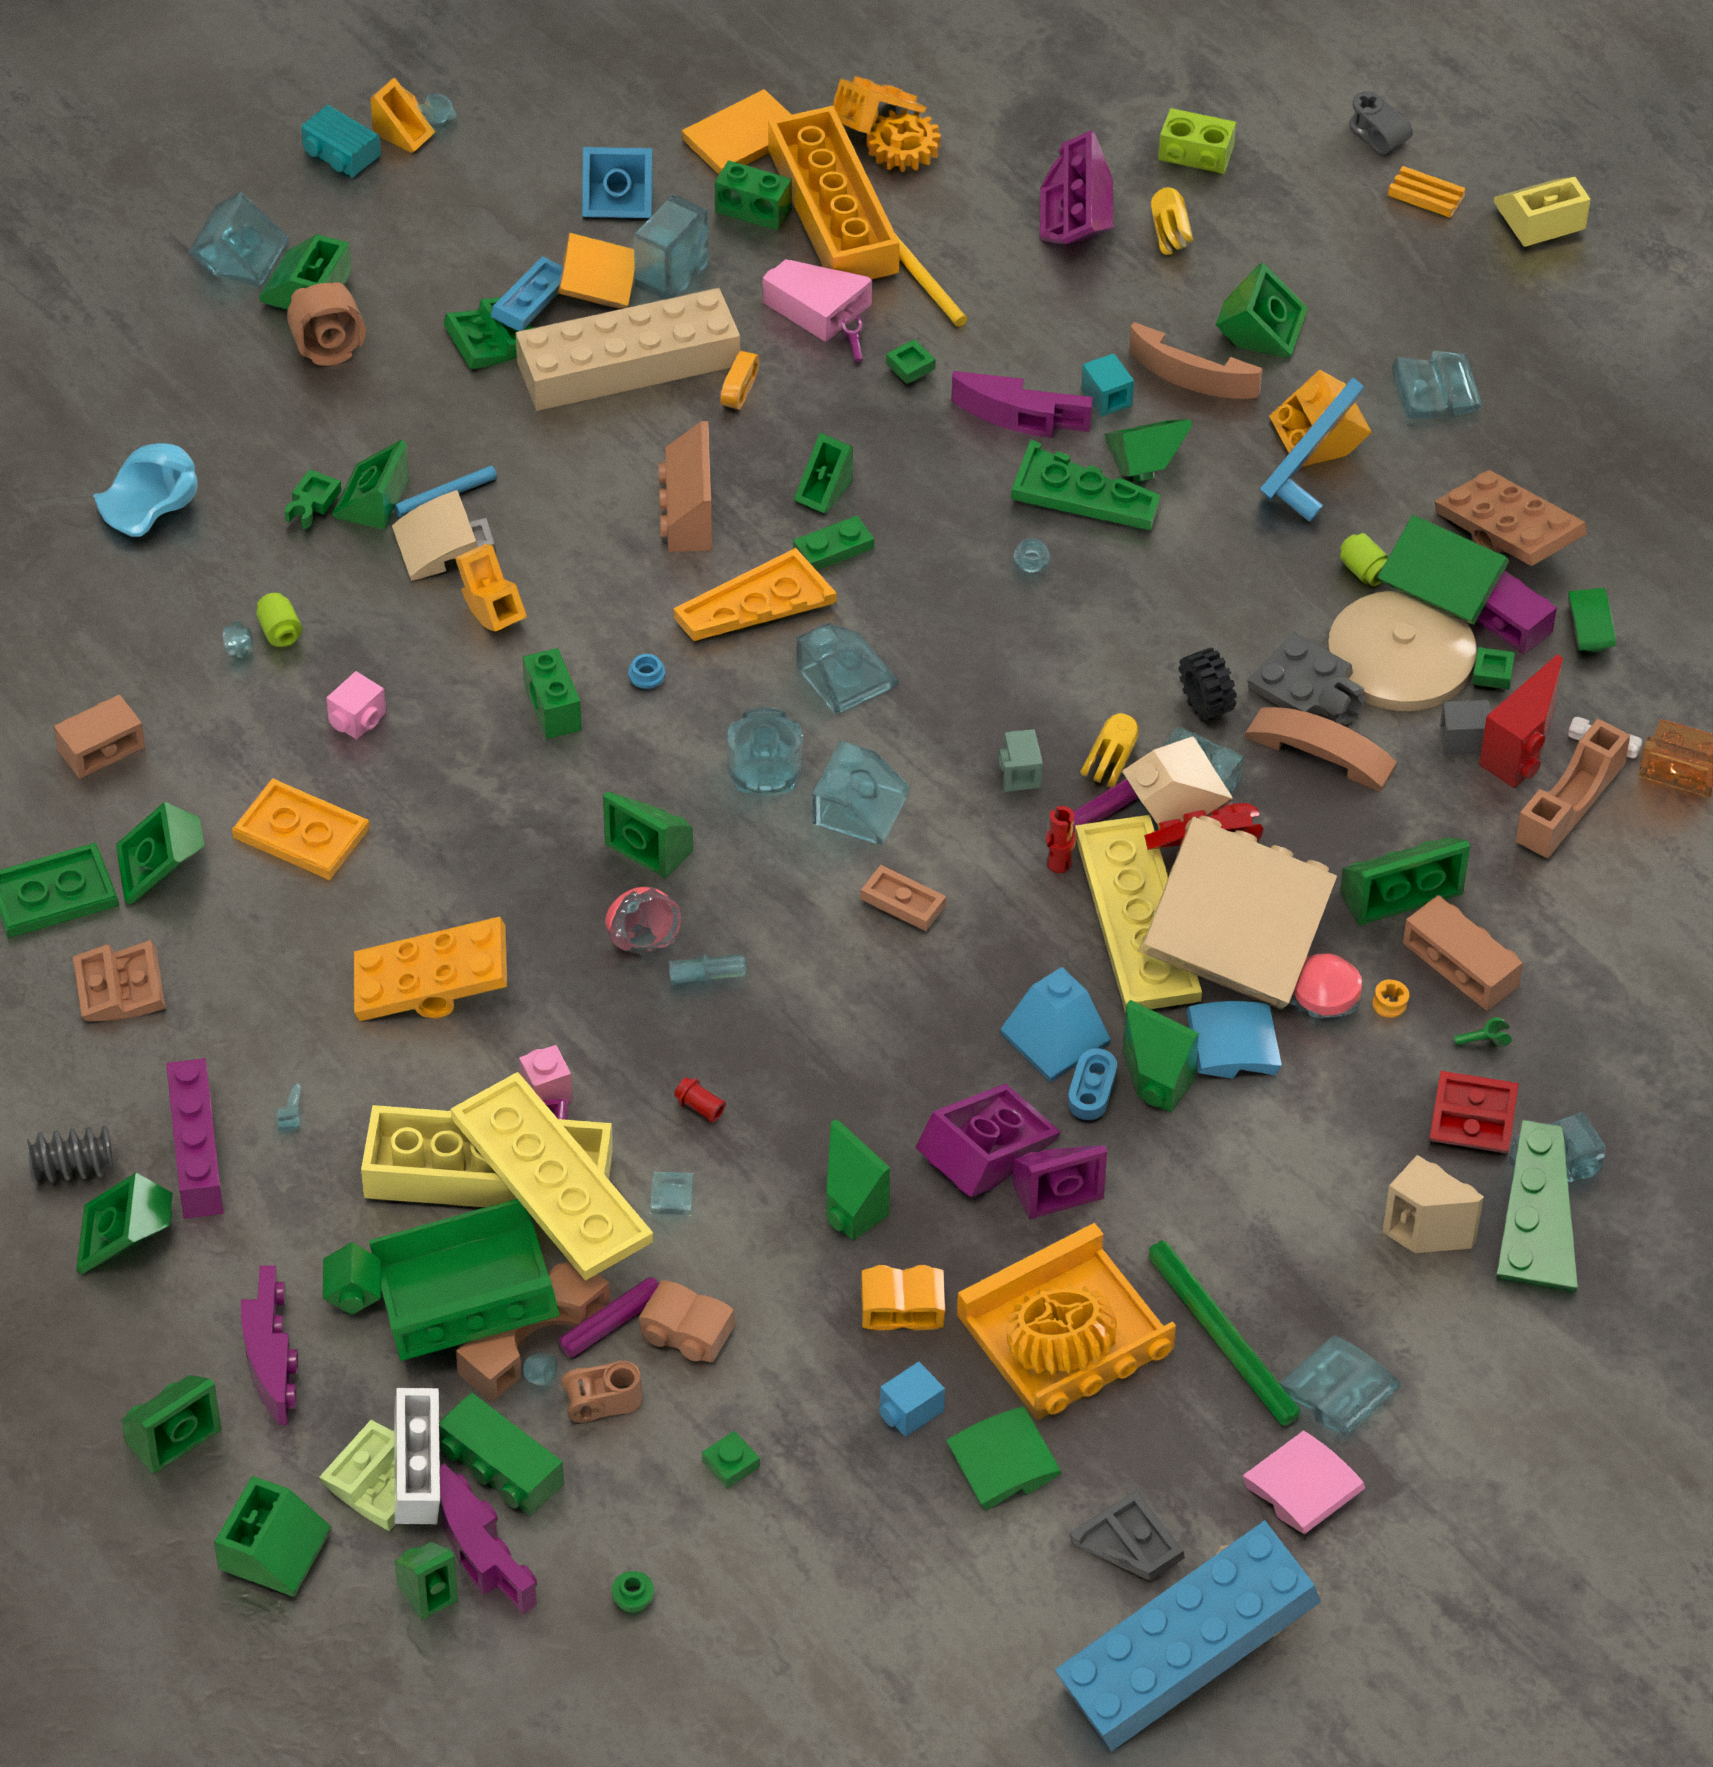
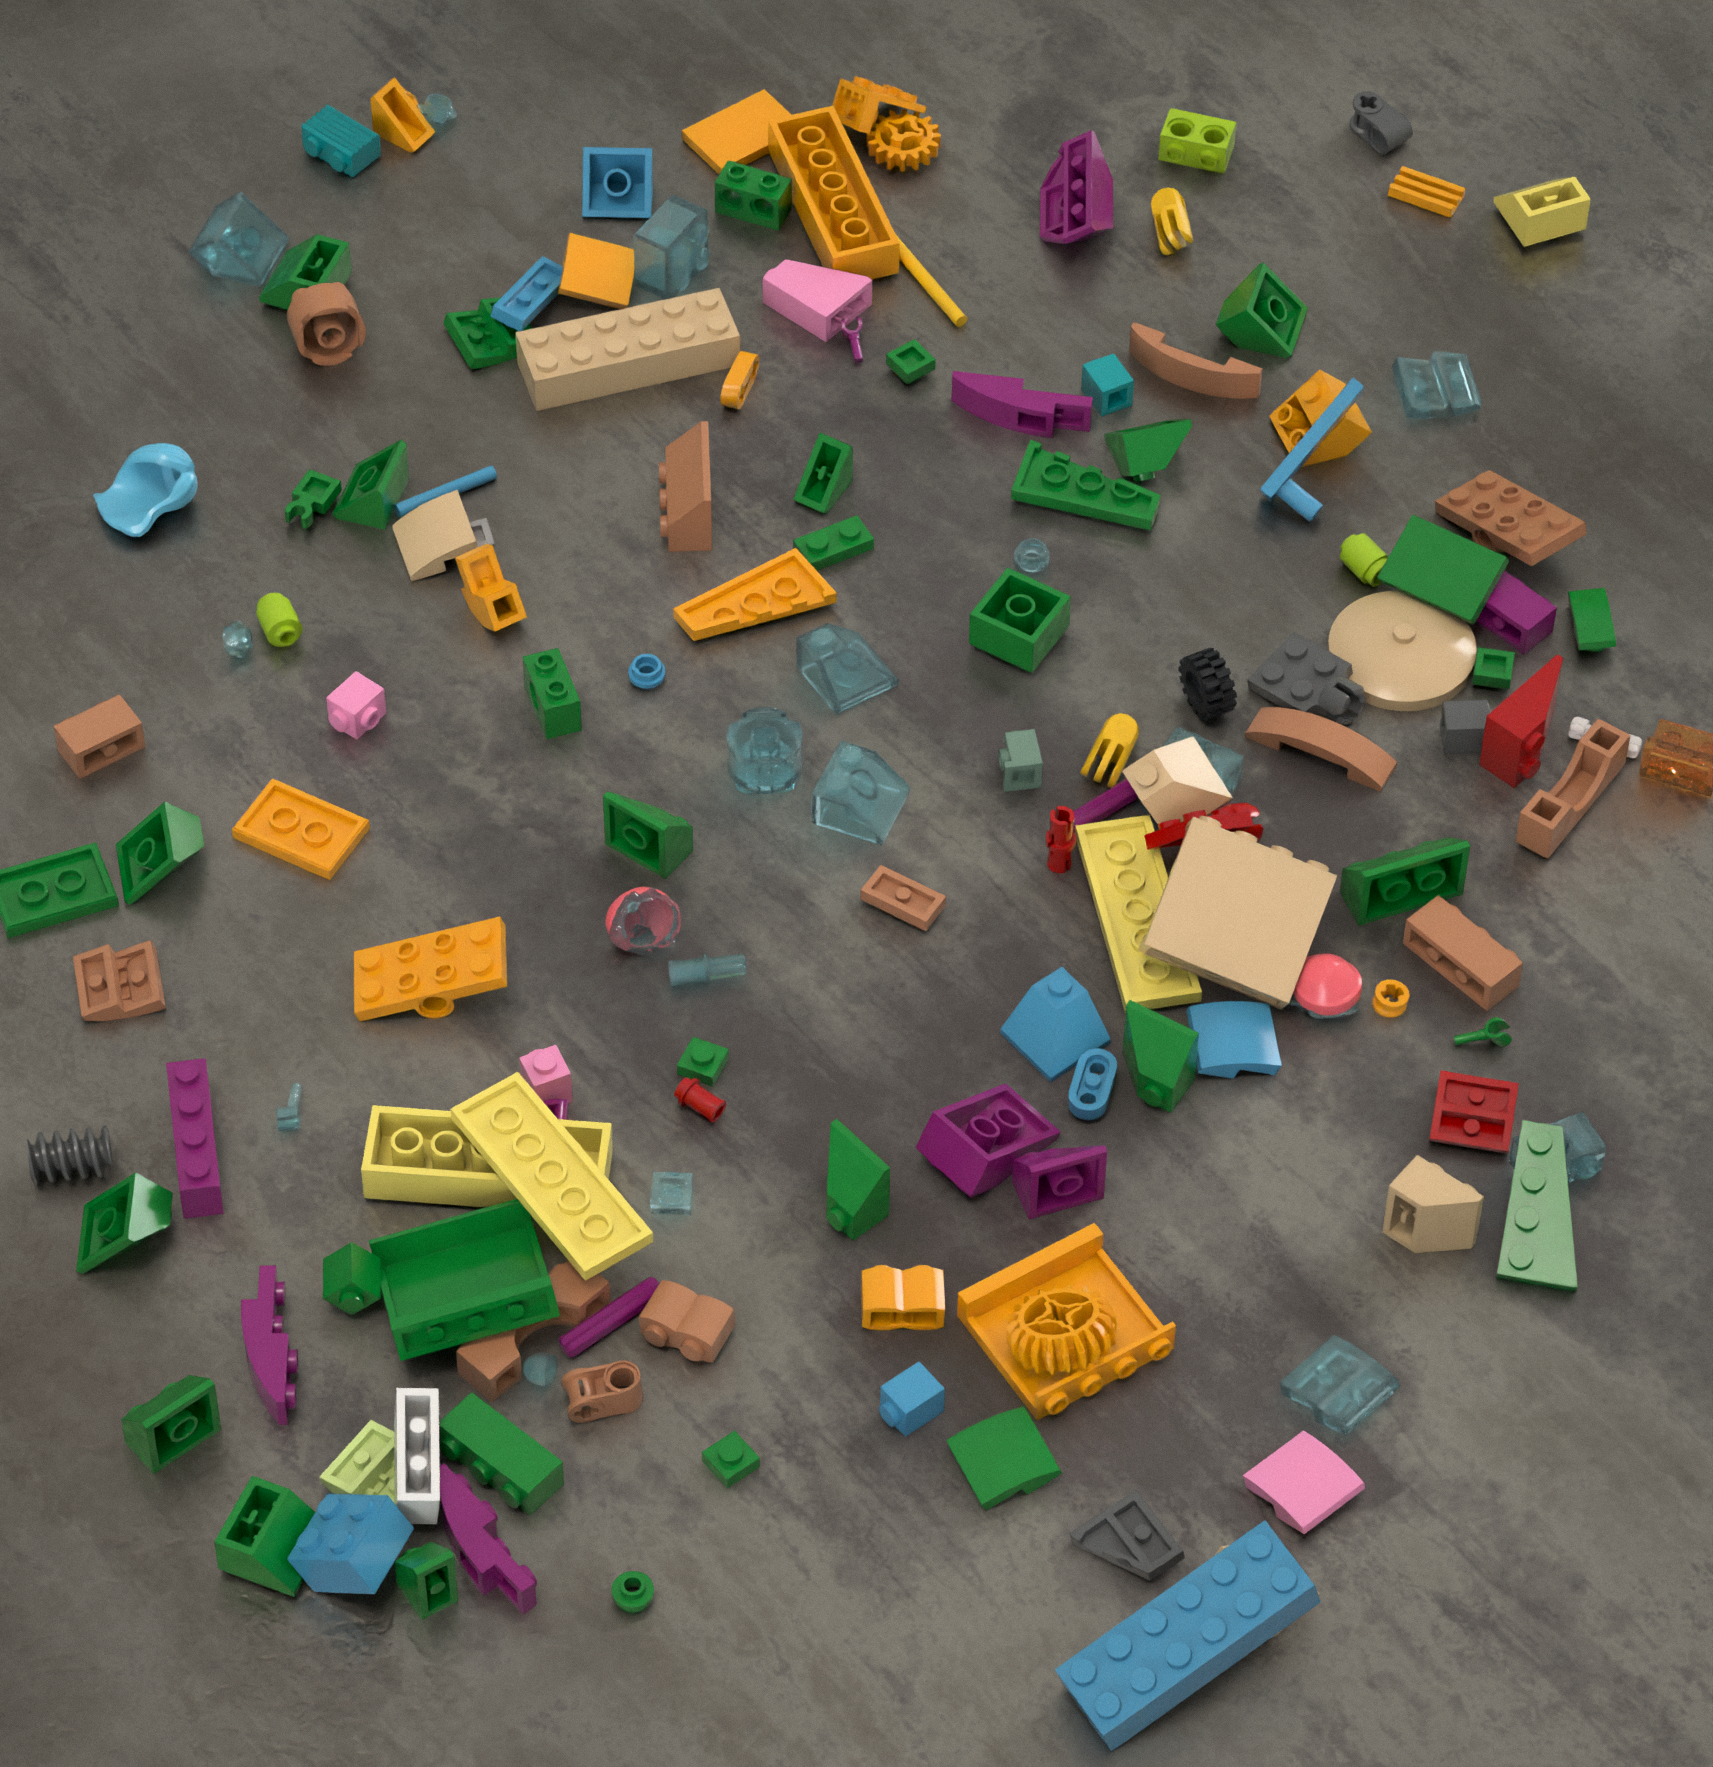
green axle [1148,1240,1300,1426] -> none
none -> dark azure brick [287,1494,414,1594]
none -> green plate [677,1037,729,1087]
none -> green brick [969,567,1071,673]

